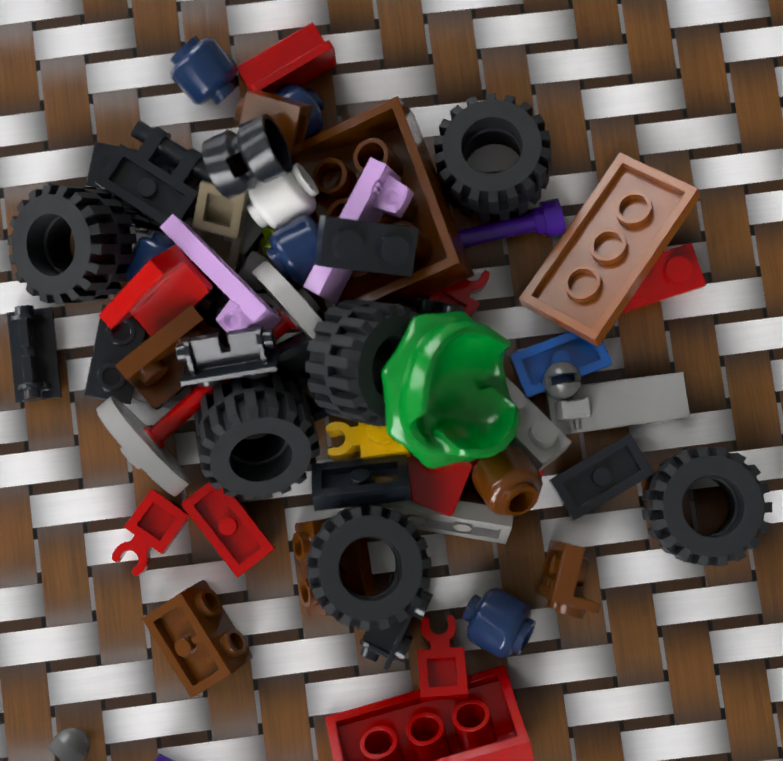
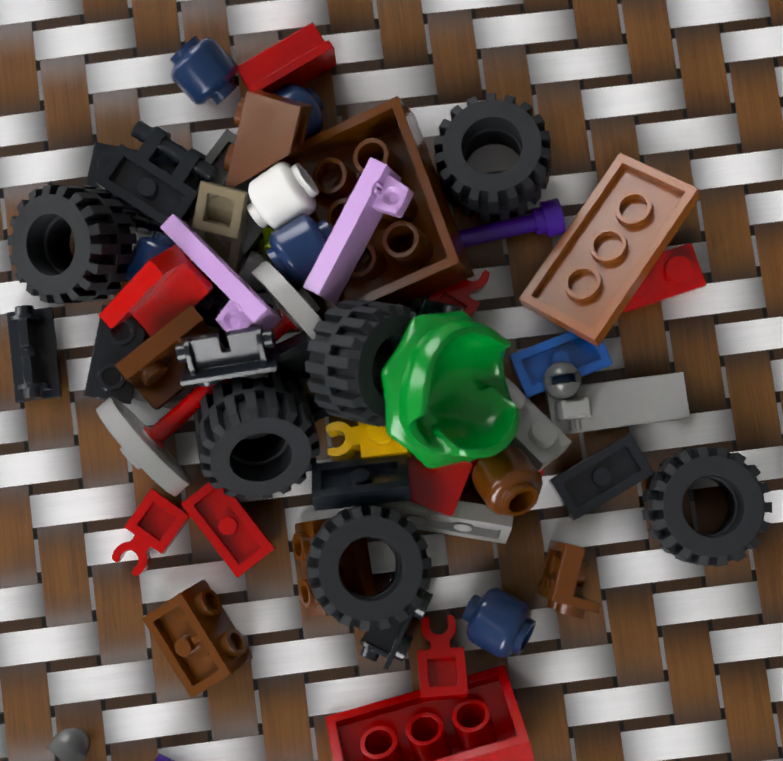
black wheel [201,114,293,199] -> none
black plate [314,215,419,277] -> none

